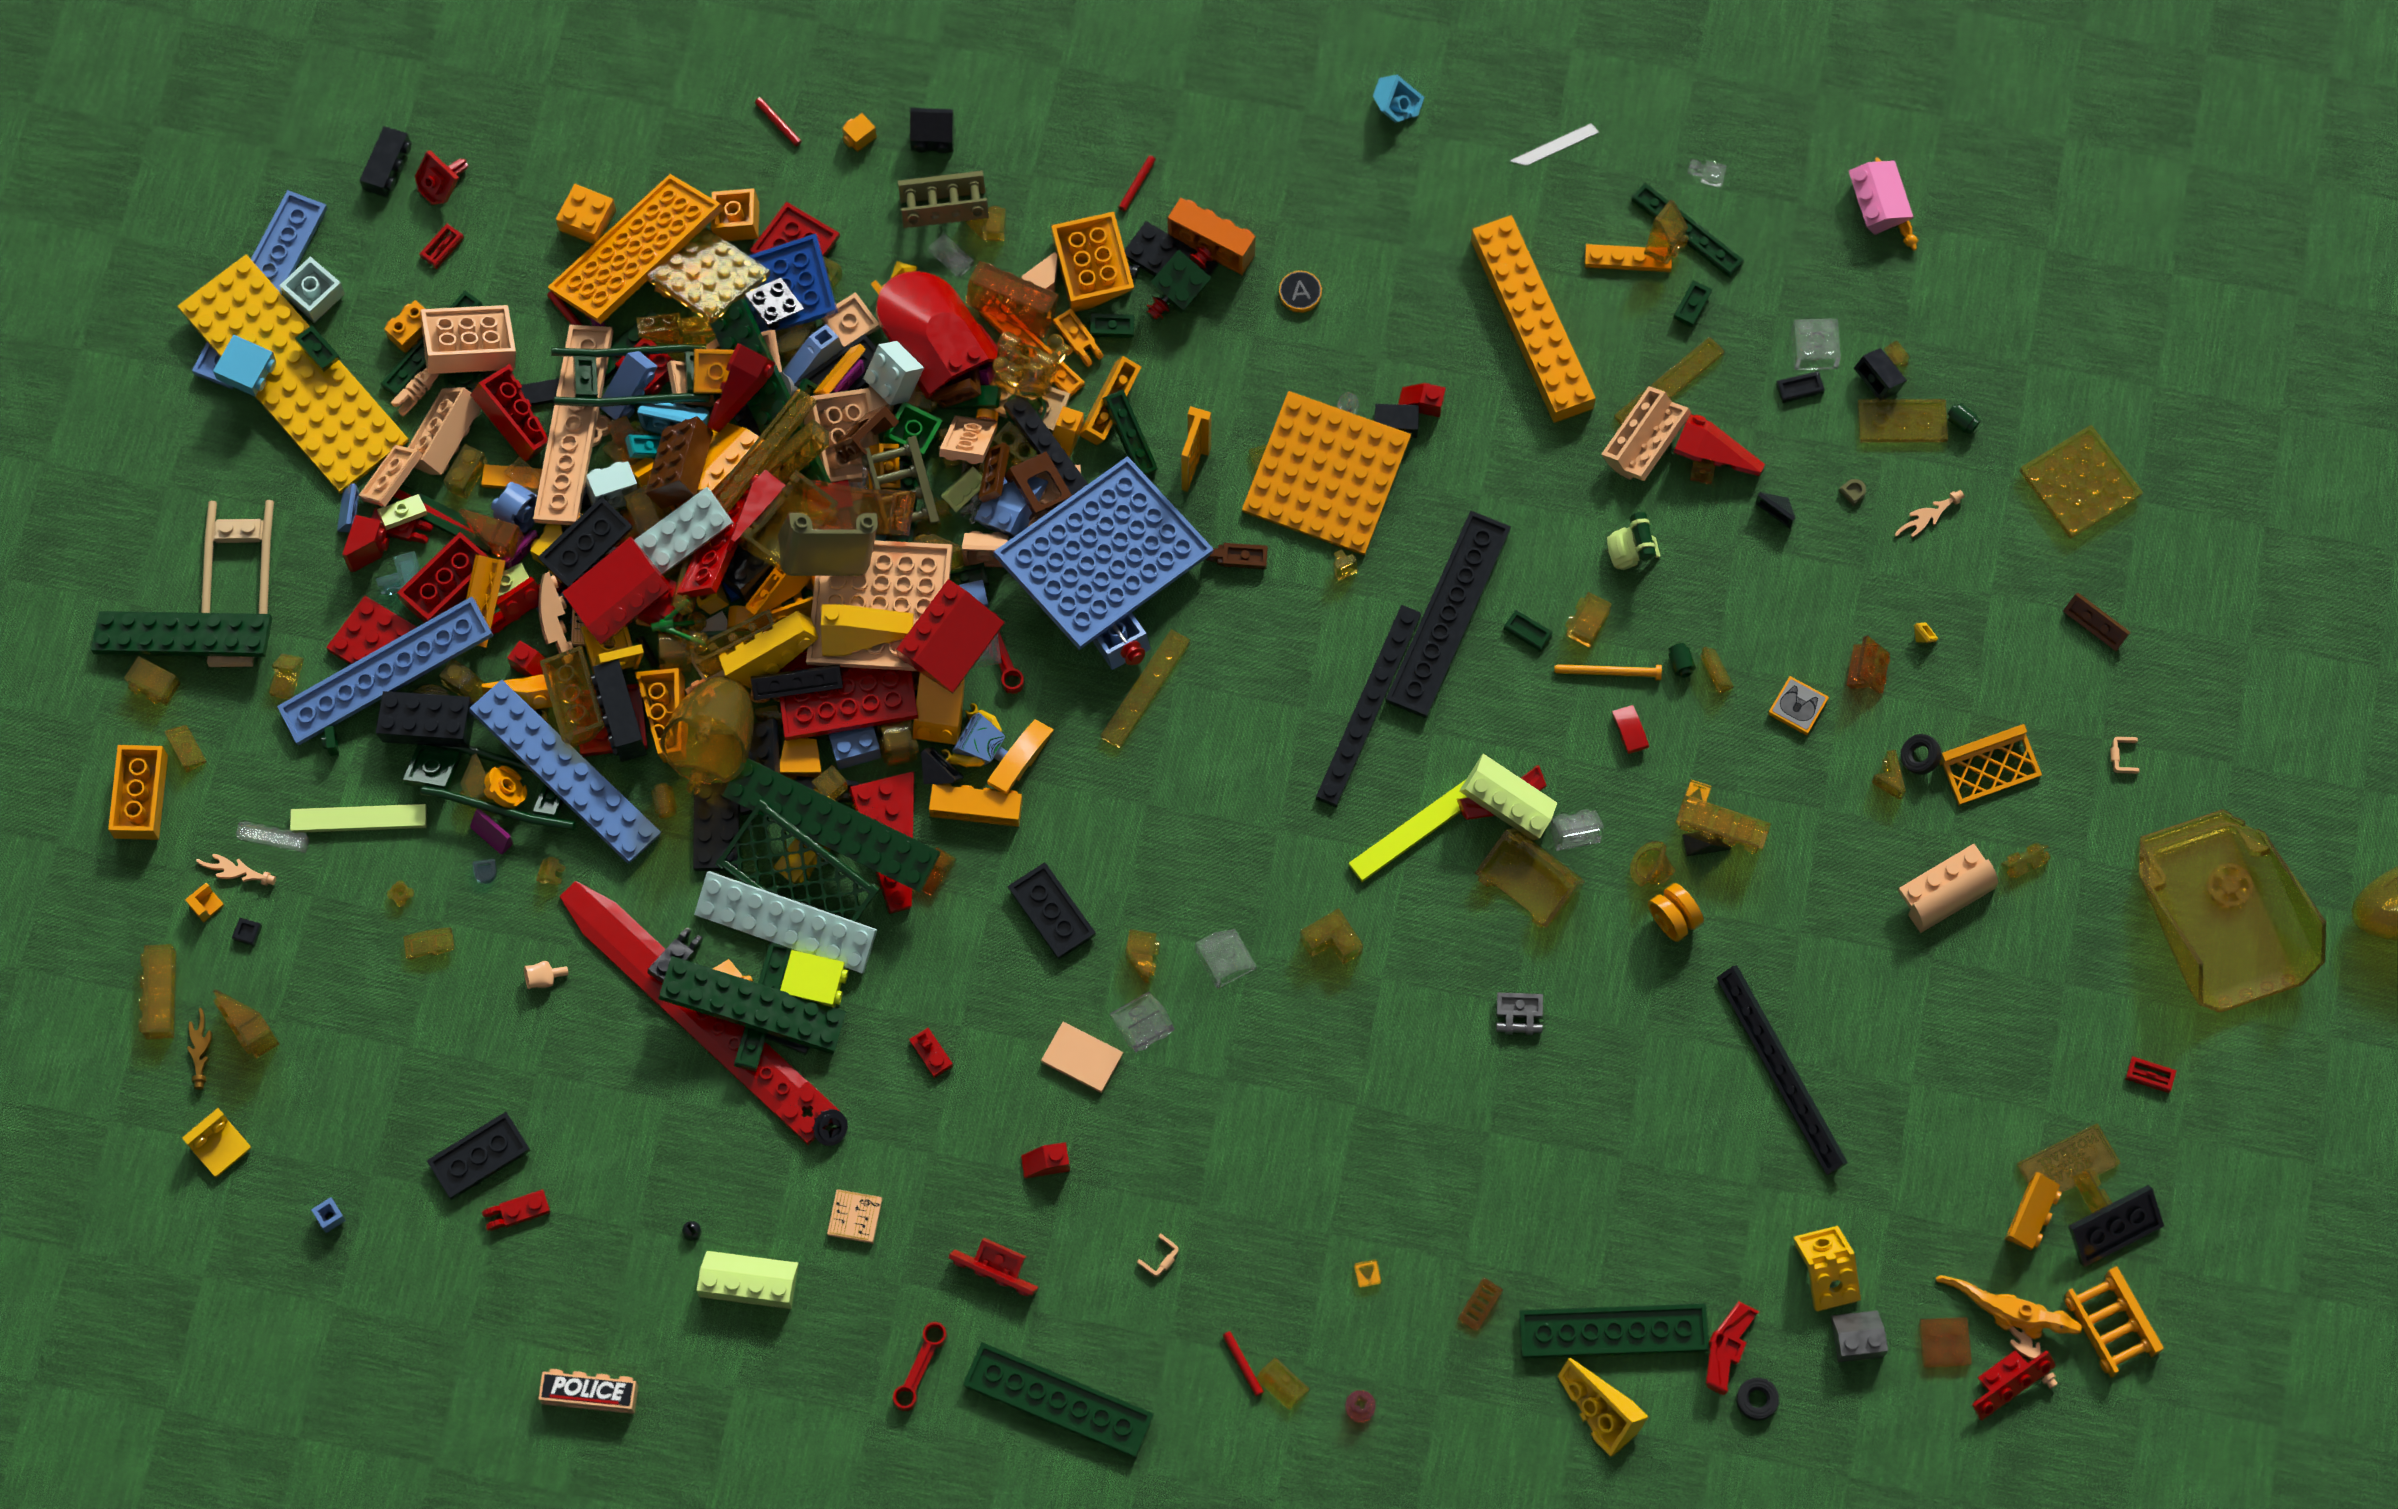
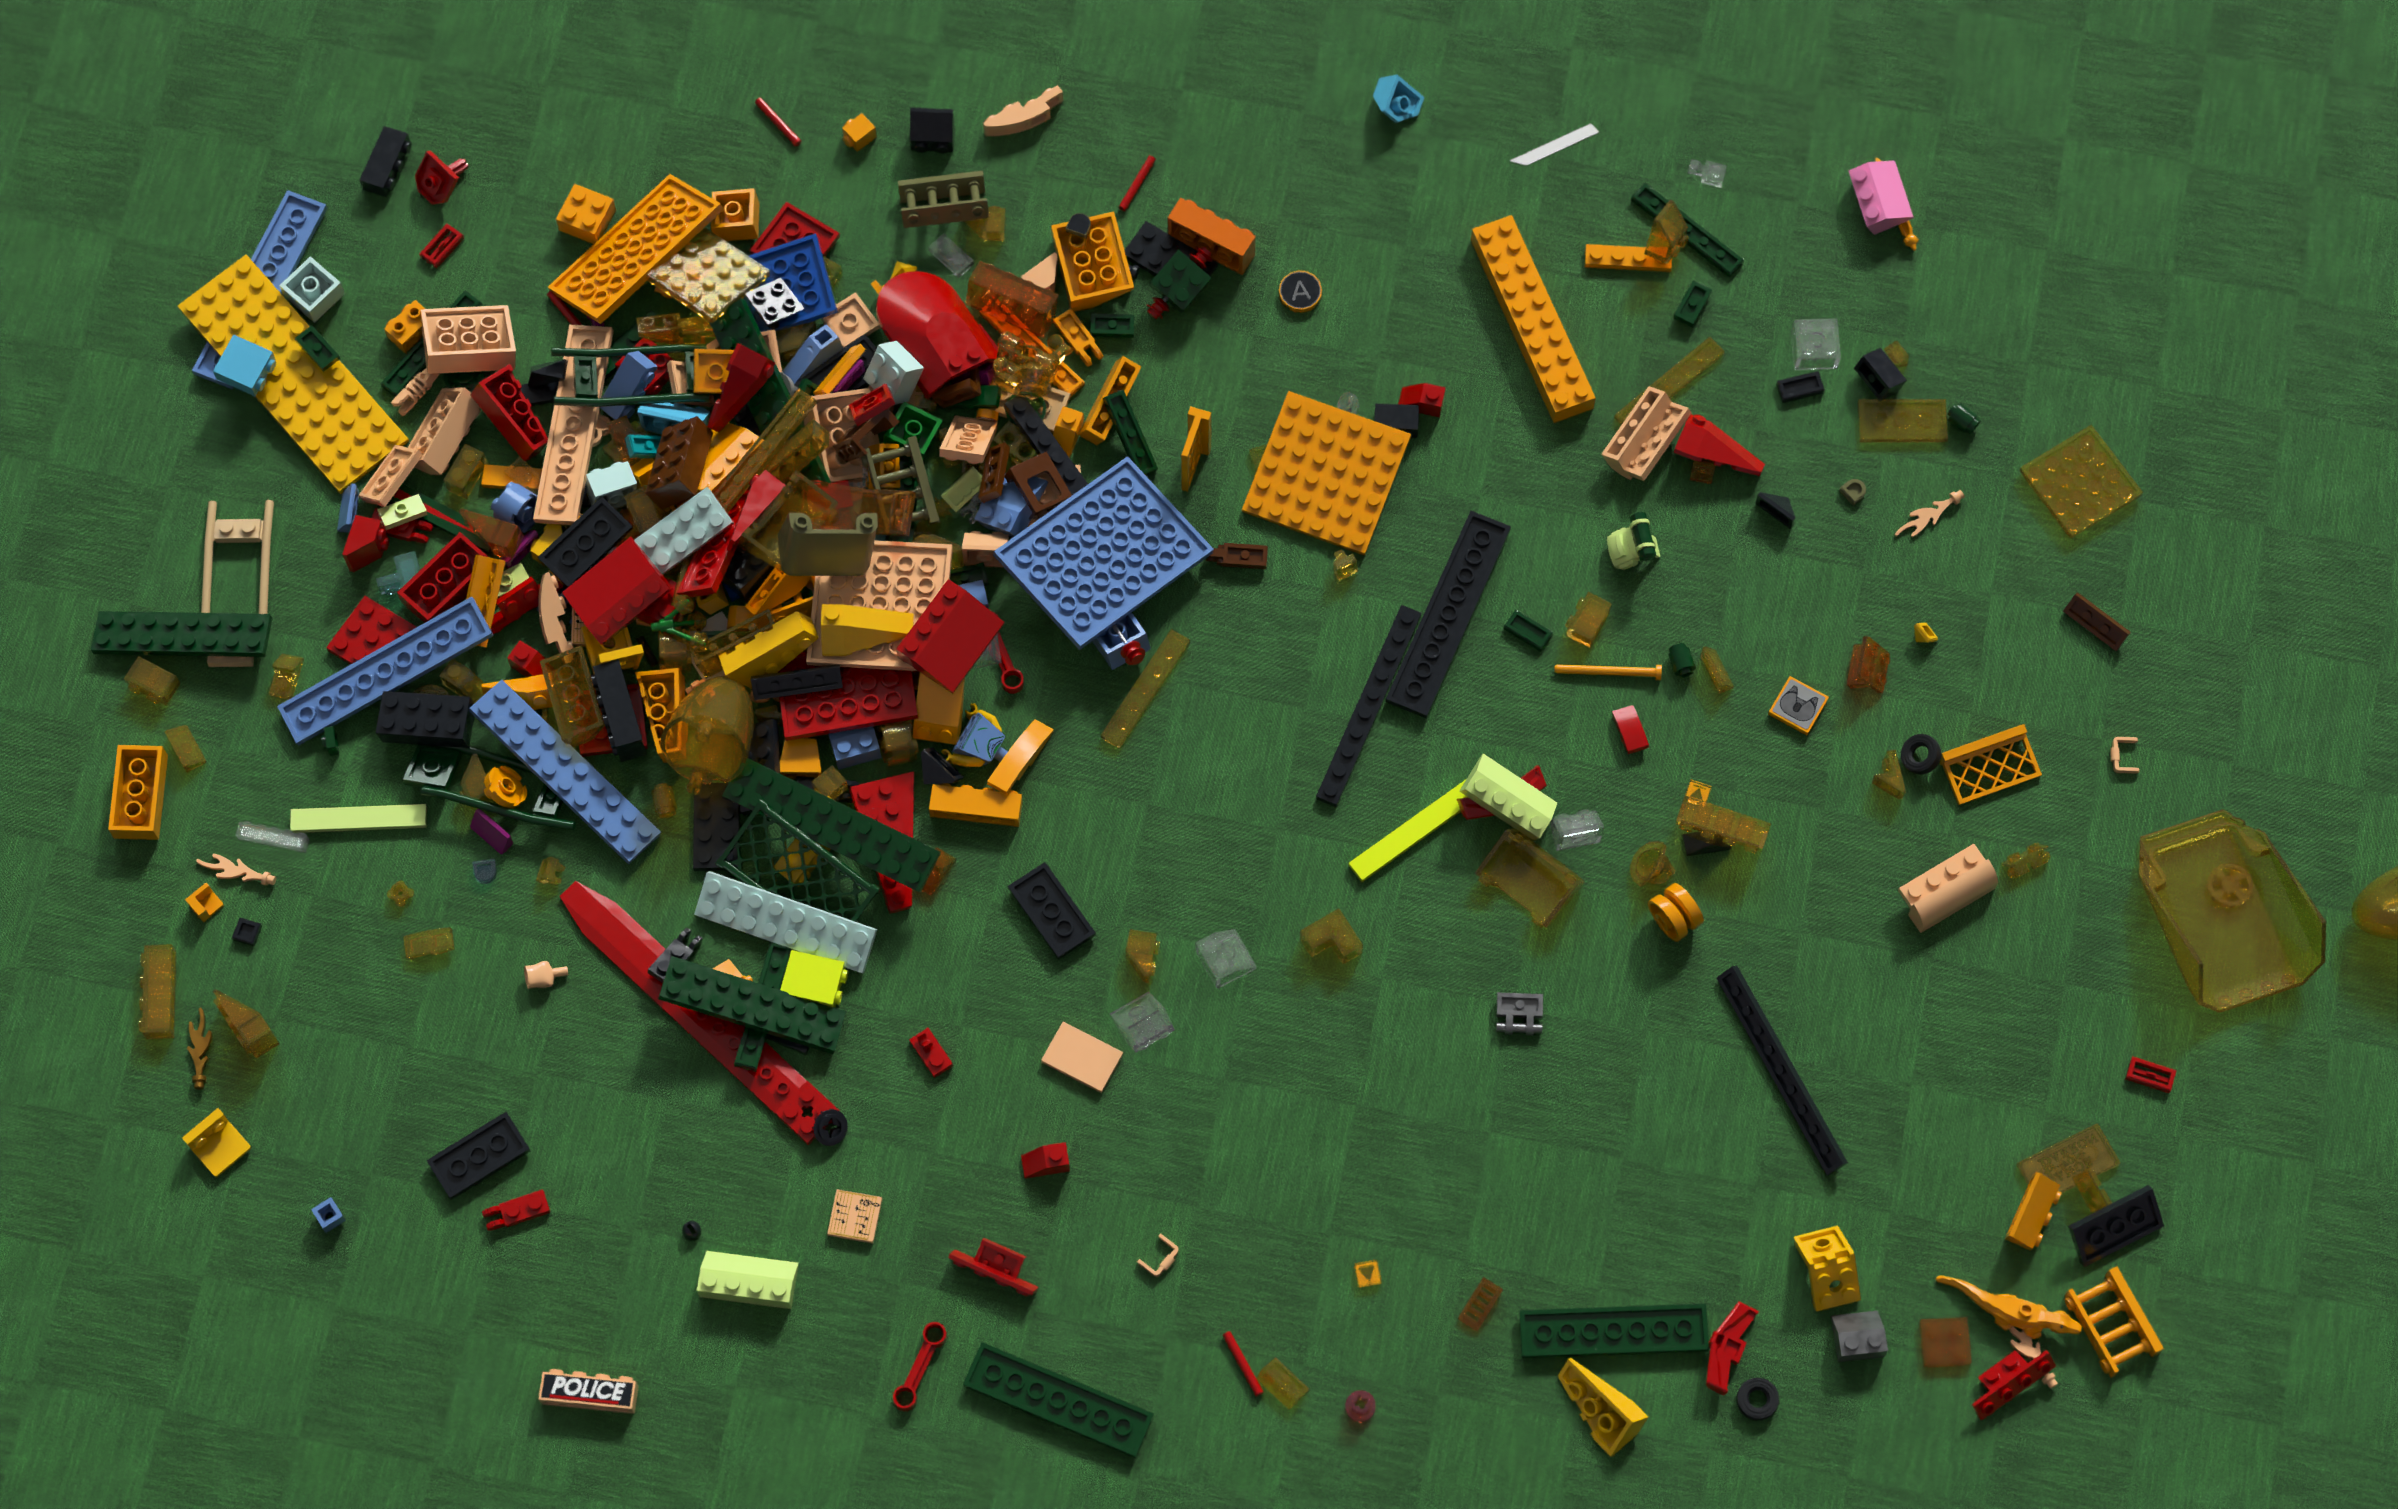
none -> black slope [528,359,568,387]
none -> red tile [849,384,895,426]
none -> light nougat slope [983,85,1063,136]
none -> black tile [1066,213,1091,238]

